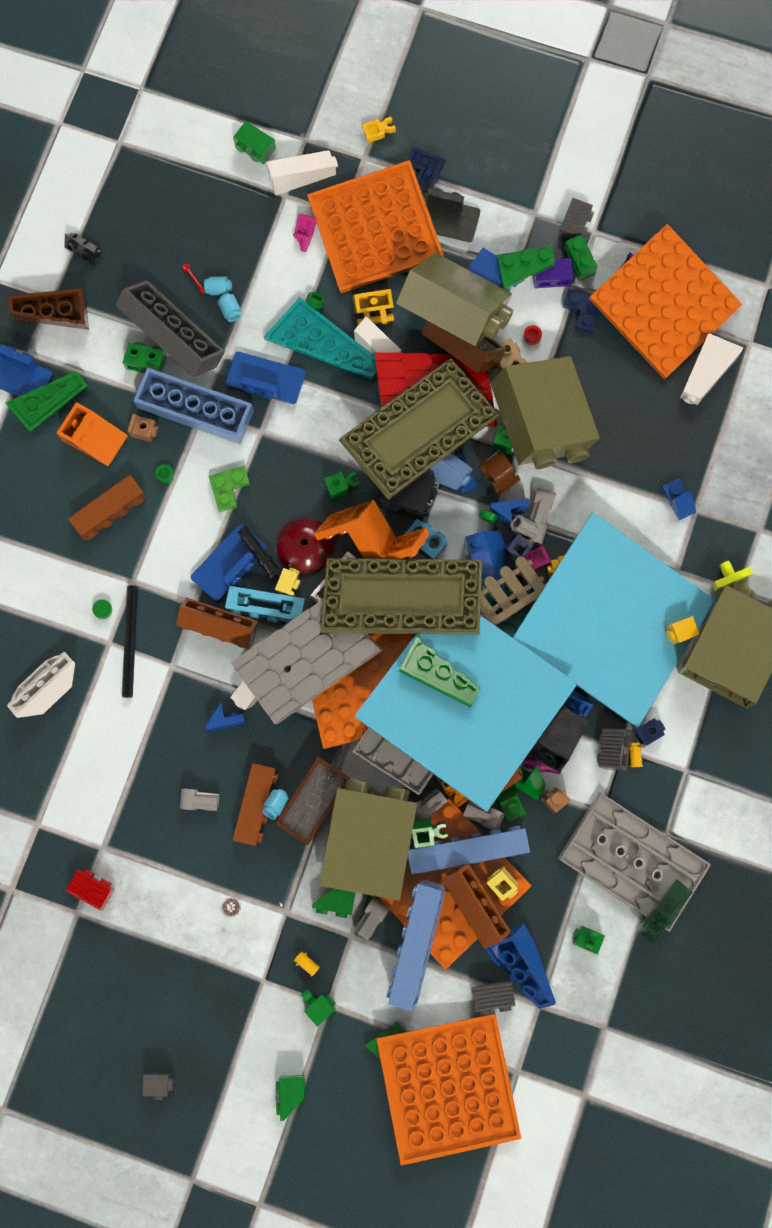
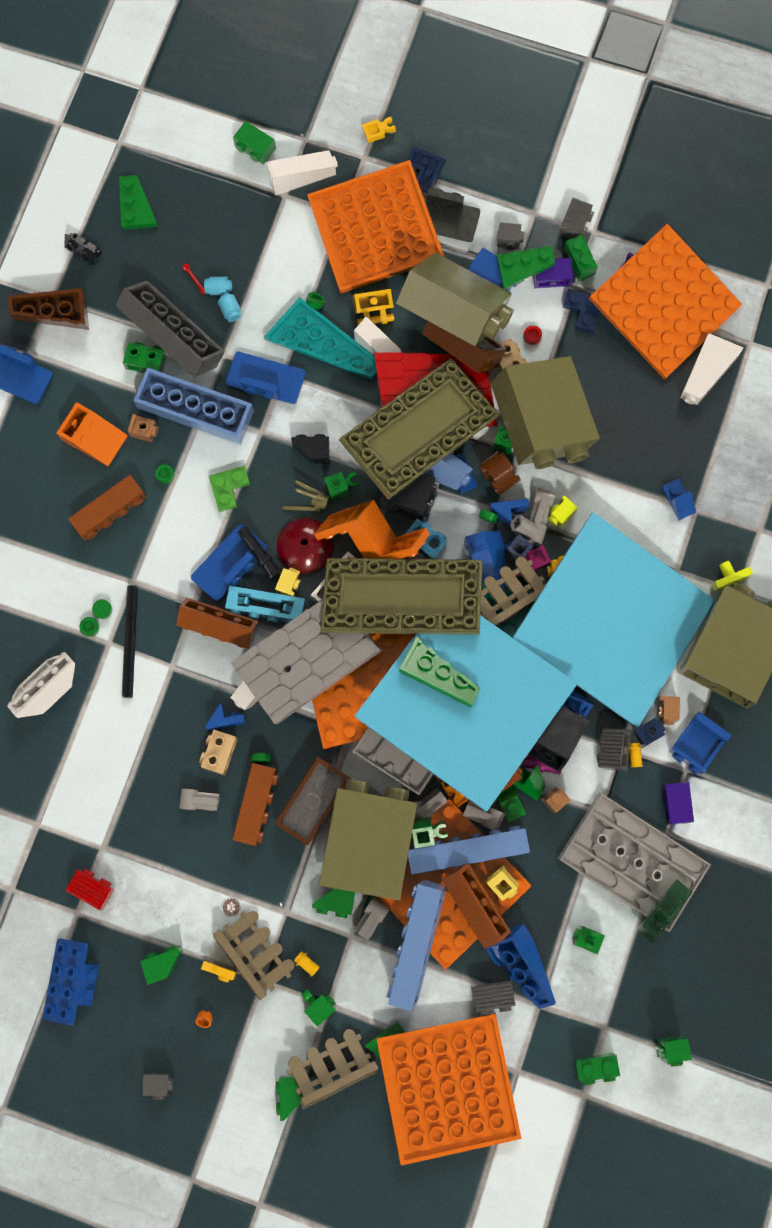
green wing [5,371,88,432] -> none
medium azure brick [262,789,289,820] -> none
dark pink slope [293,213,317,252] -> none
yellow brick [665,616,700,644] -> none
none -> blue bracket [43,938,99,1025]
none -> green tile [79,617,100,637]
none -> green wing [119,175,158,229]
none -> green slope [140,945,183,985]
none -> orange hinge [195,1010,213,1028]
none -> tan brick [199,730,238,776]
none -> yellow plate [201,961,237,983]
none -> dark tan fence [213,911,294,1000]
none -> green tile [251,753,270,765]
none -> olive plant [282,480,329,513]
none -> dark tan fence [287,1029,378,1110]
none -> black slope [291,434,330,464]
none -> dark grey brick [497,222,524,250]
none -> neon yellow brick [548,495,578,528]
none -> green brick [574,1053,620,1085]
none -> green brick [655,1035,692,1067]
none -> medium nougat brick [657,696,680,726]
none -> dark purple panel [662,782,694,825]
none -> blue panel [669,712,732,775]

